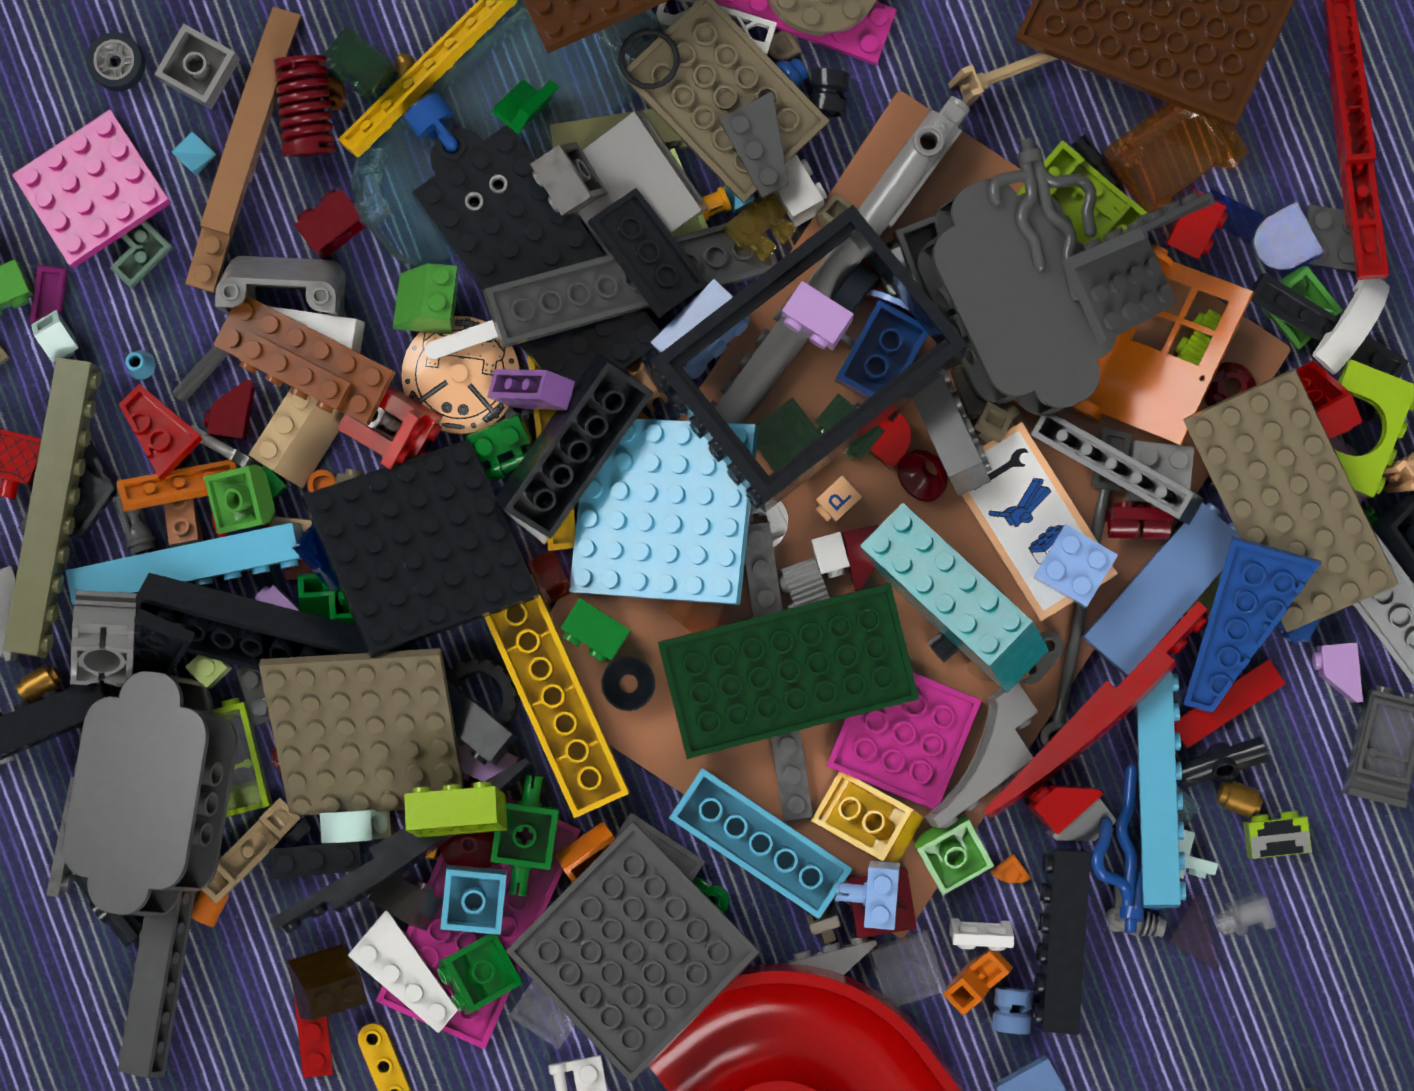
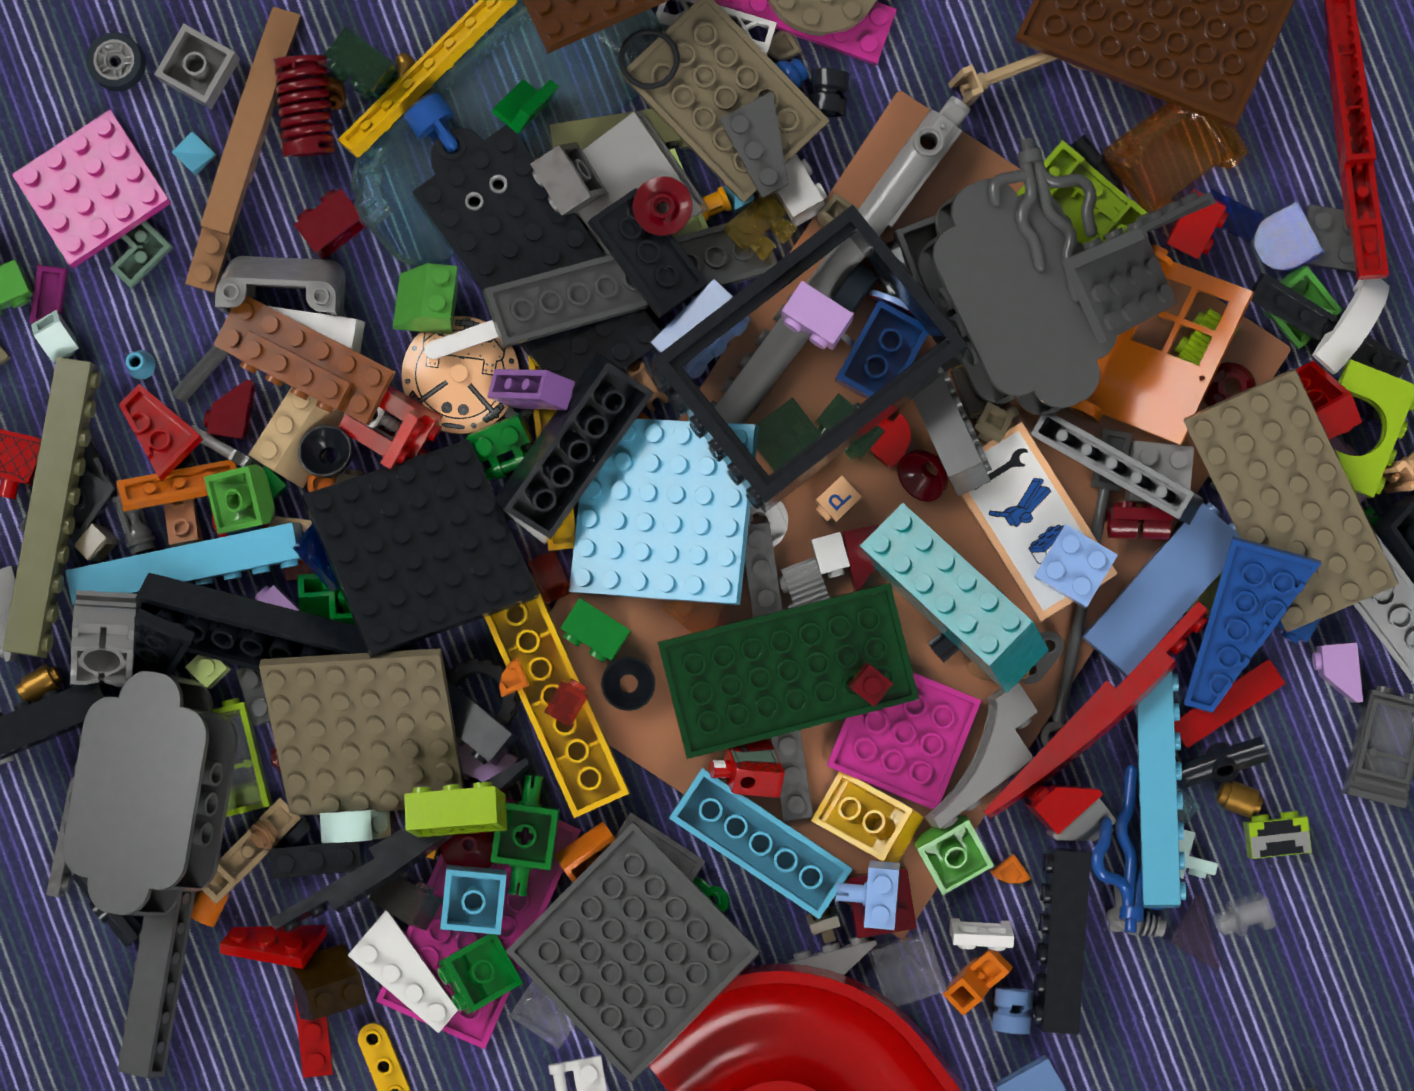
none -> dark tan slope [74,523,119,562]
none -> red wing [219,925,327,969]
none -> medium nougat plate [250,820,278,849]
none -> black piece [298,425,353,479]
none -> orange tile [499,658,530,697]
none -> clear red brick [544,678,590,727]
none -> dark red dish [633,176,693,236]
none -> red torso [709,739,785,798]
none -> dark red brick [847,662,893,707]

